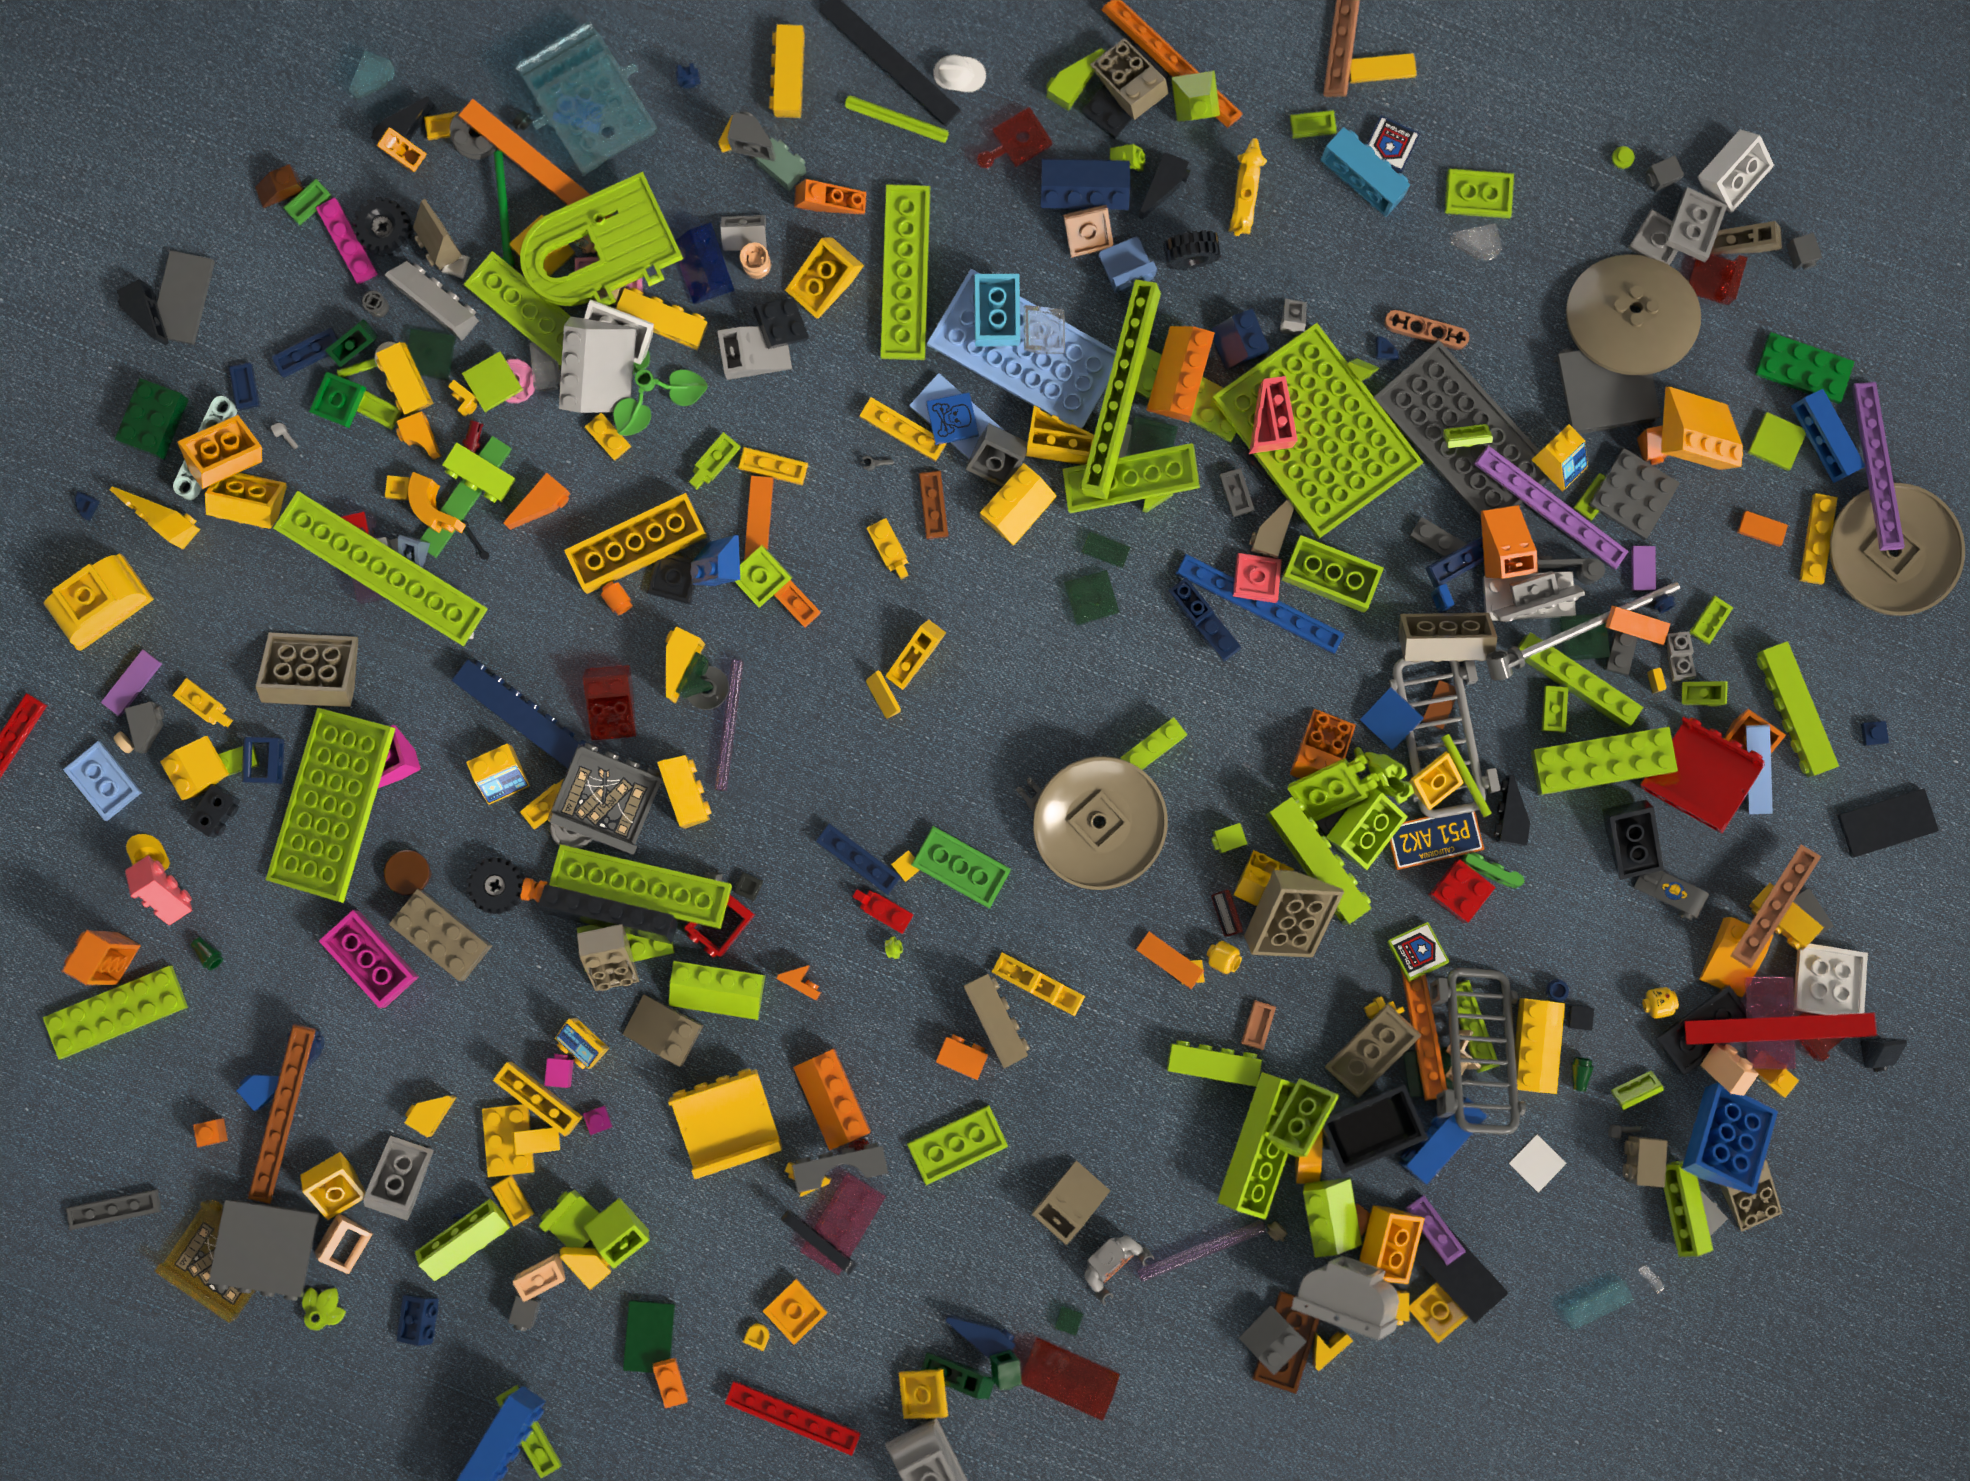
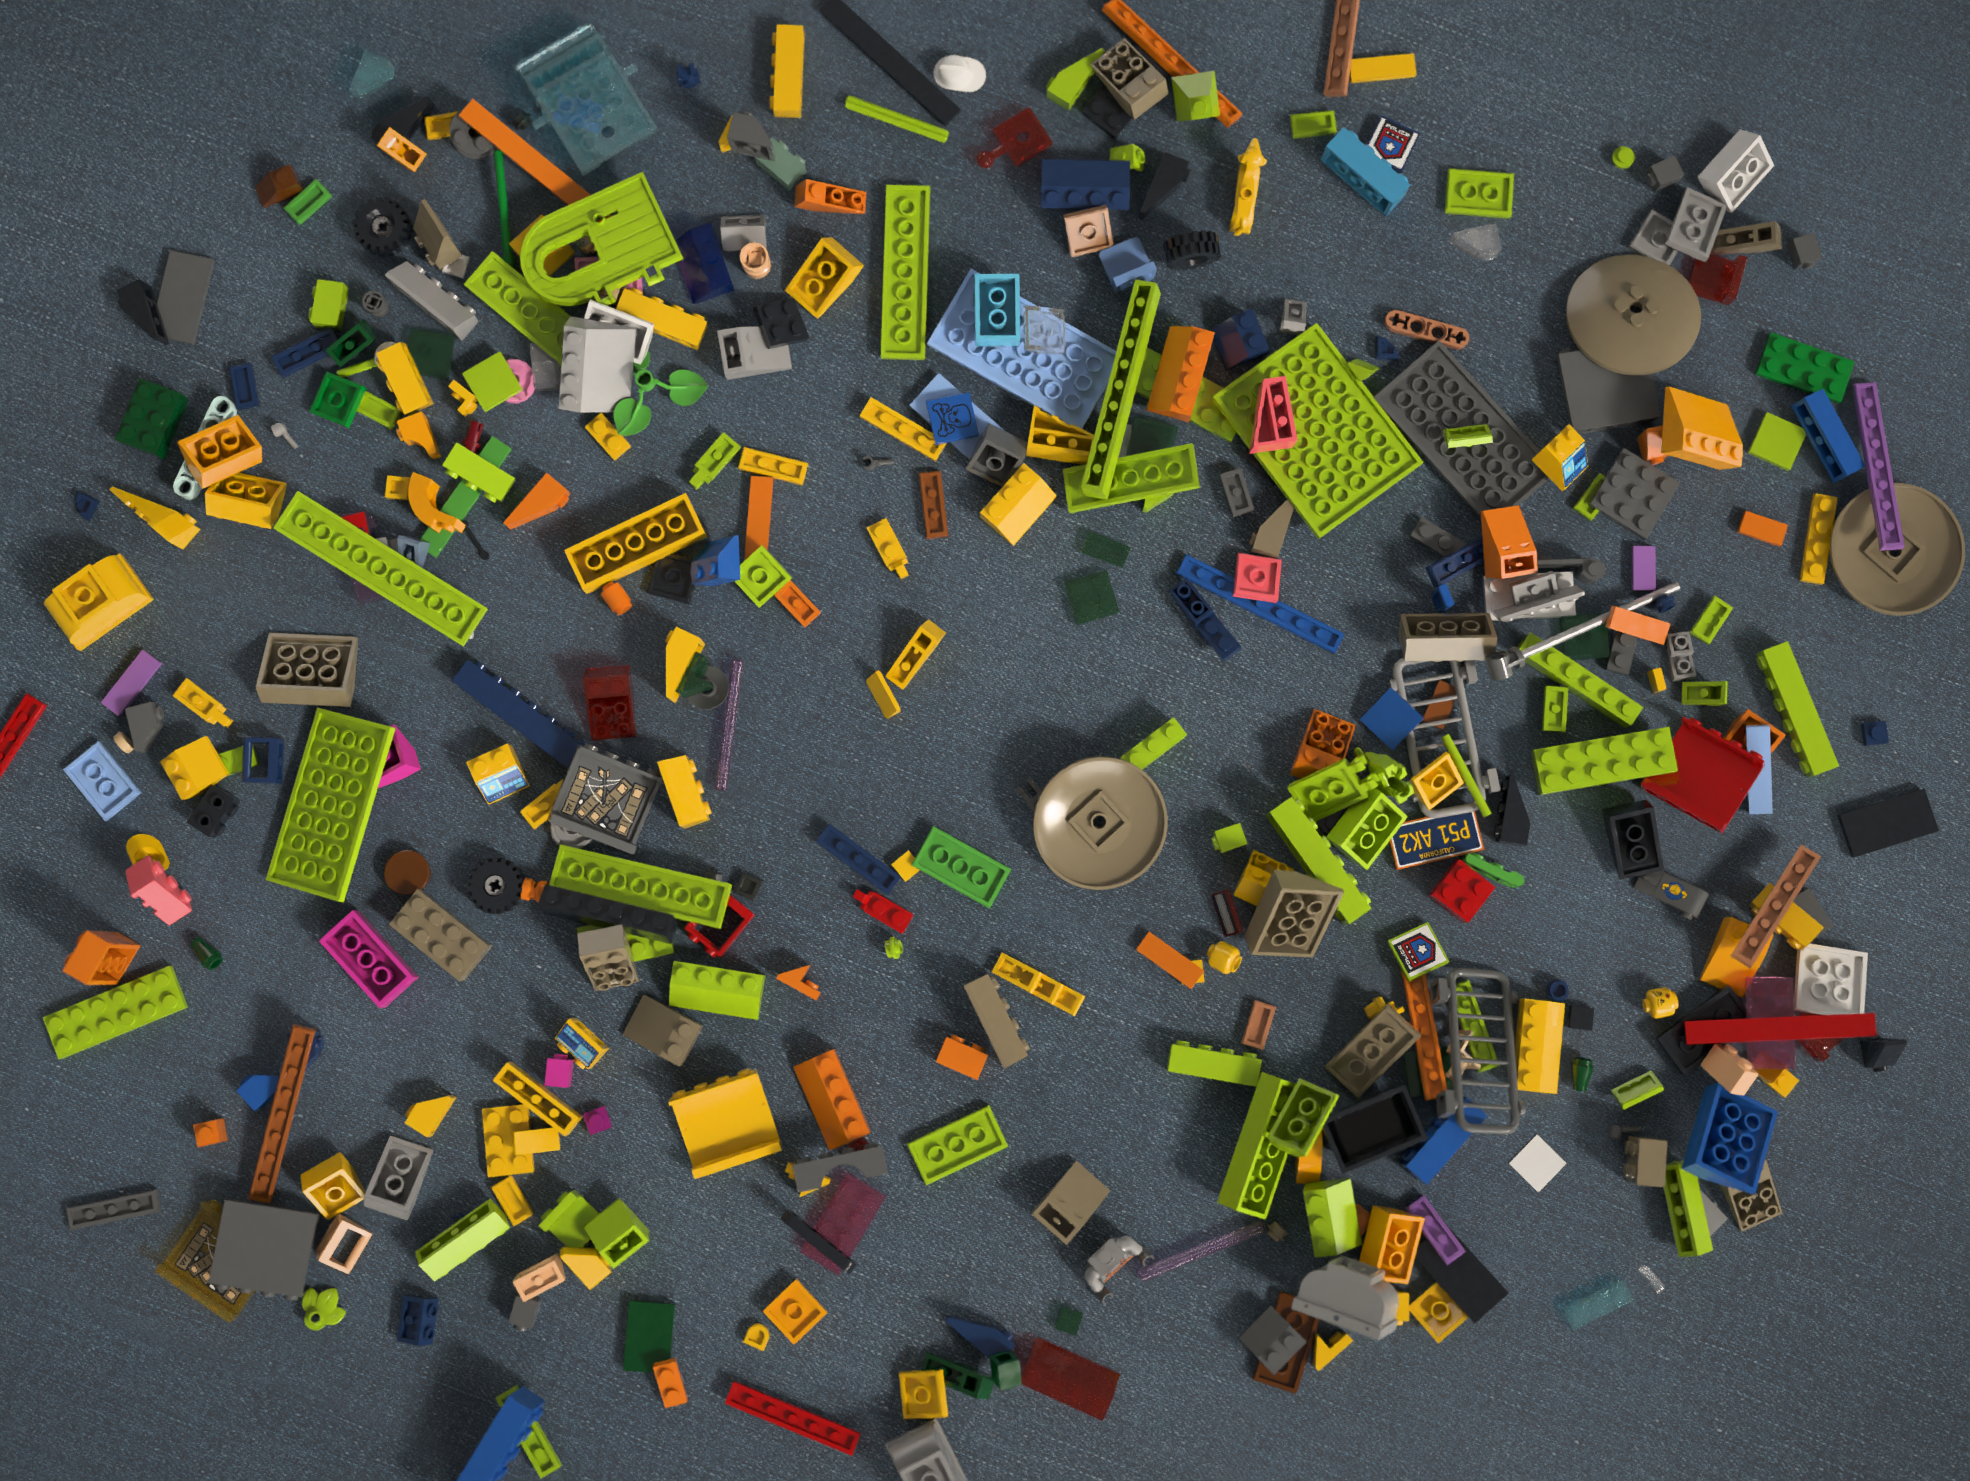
dark pink plate [316,197,378,285] -> none
lime brick [1282,535,1384,613] -> none
medium lavender tile [1474,445,1629,570] -> none
none -> lime brick [309,279,349,331]

